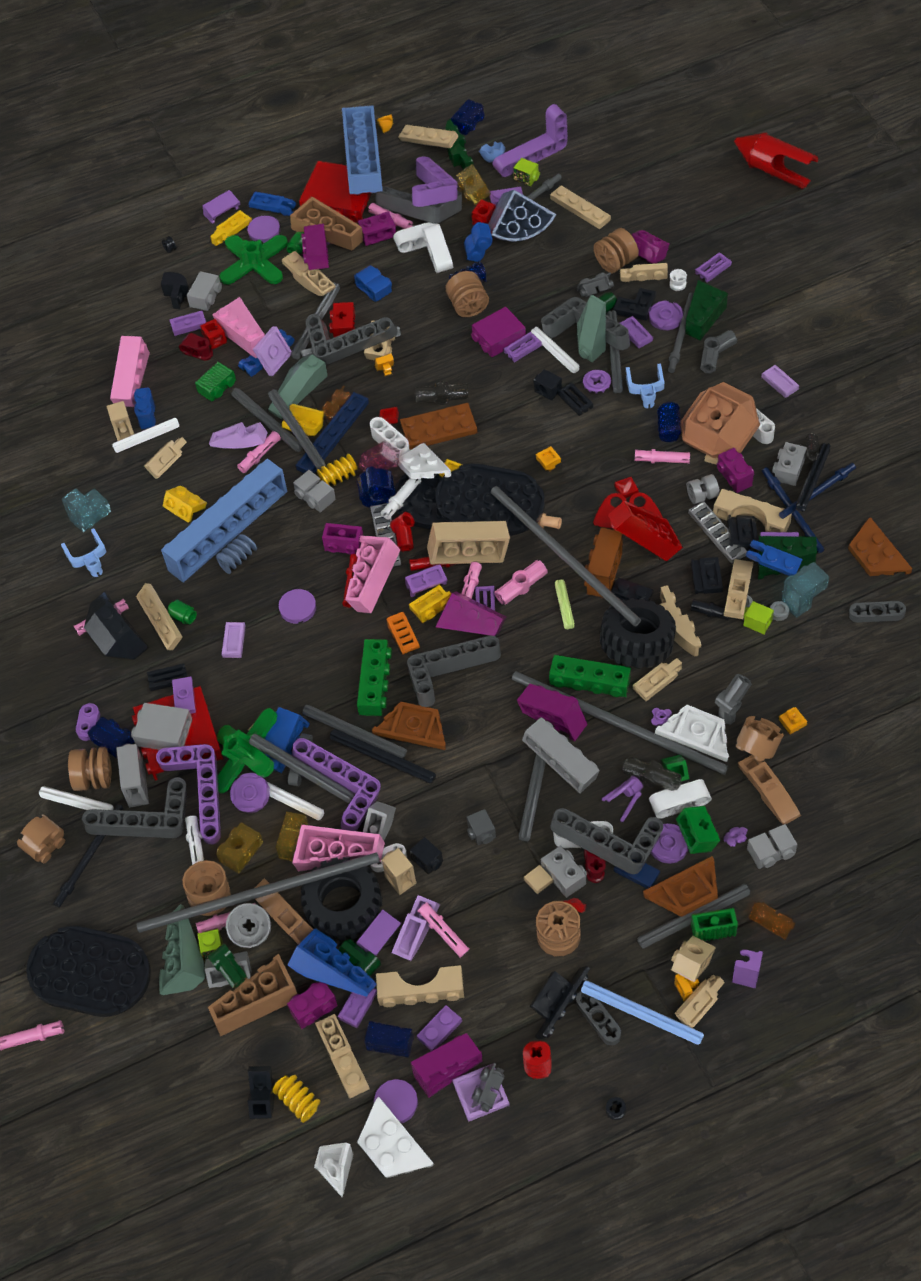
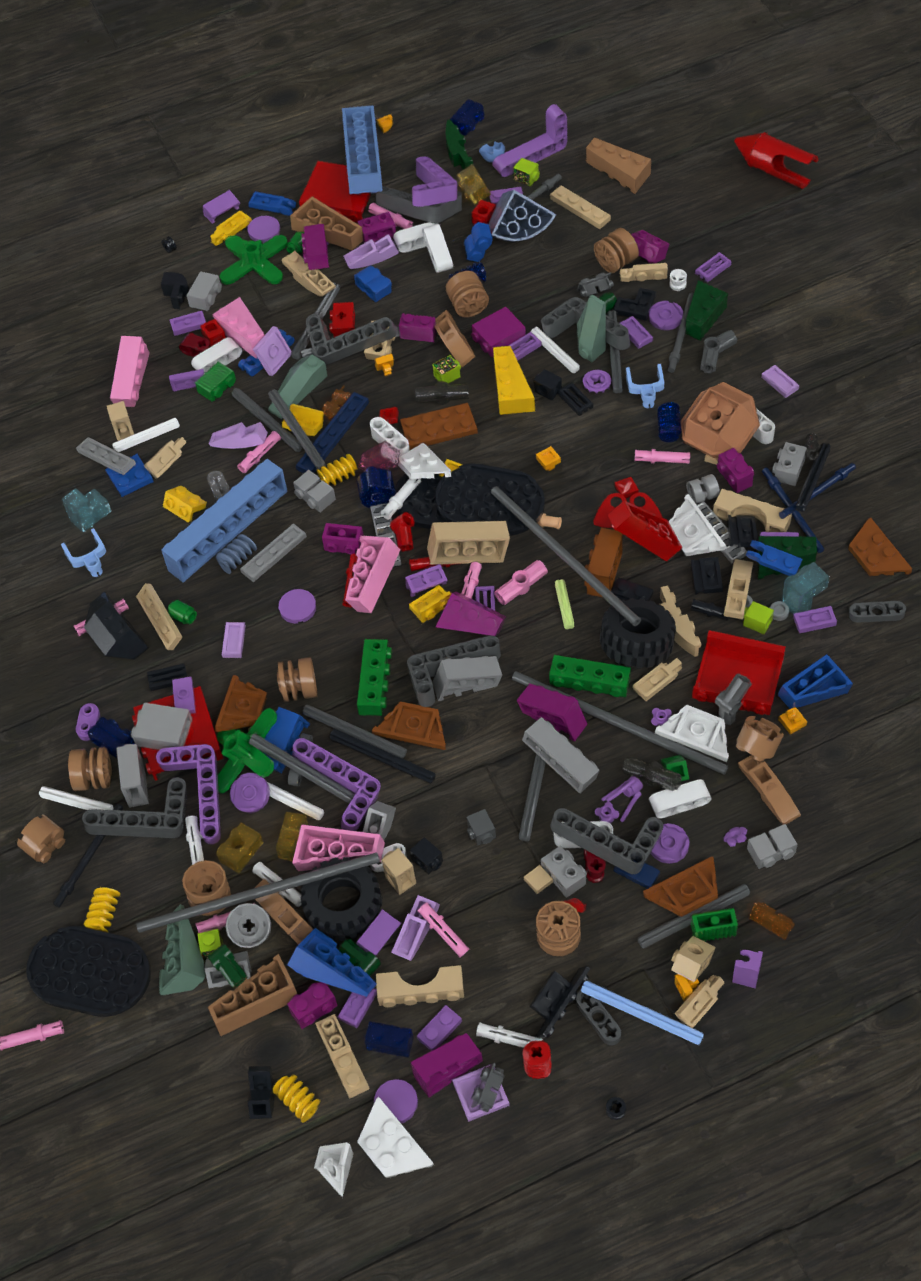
blue brick [134,387,156,429] -> none
orange slope [386,612,420,655] -> none
tan plate [398,125,458,148] -> none
green brick [676,806,720,854] -> none
none -> light grey tile [76,437,136,475]
none -> yellow piece [84,887,120,933]
none -> blue plate [105,454,154,497]
none -> medium lavender tile [169,369,205,391]
none -> white beam [191,337,242,374]
none -> clear beam [207,471,230,500]
none -> dark orange wing [215,675,267,732]
none -> light grey tile [240,524,307,582]
none -> white pin [252,862,302,907]
none -> medium nougat wheel [277,657,317,702]
none -> lavender slope [344,234,399,269]
none -> magenta brick [399,313,437,342]
none -> brick [432,355,461,386]
none -> light grey wedge [432,656,502,701]
none -> medium nougat slope [435,310,475,367]
none -> white pin [476,1022,543,1048]
none -> yellow wedge [493,346,535,415]
none -> medium nougat wedge [586,138,651,194]
none -> medium lavender plate [595,802,619,823]
none -> white wing [669,494,727,556]
none -> red panel [692,630,786,715]
none -> blue wedge [778,654,853,709]
none -> medium lavender plate [793,606,837,633]

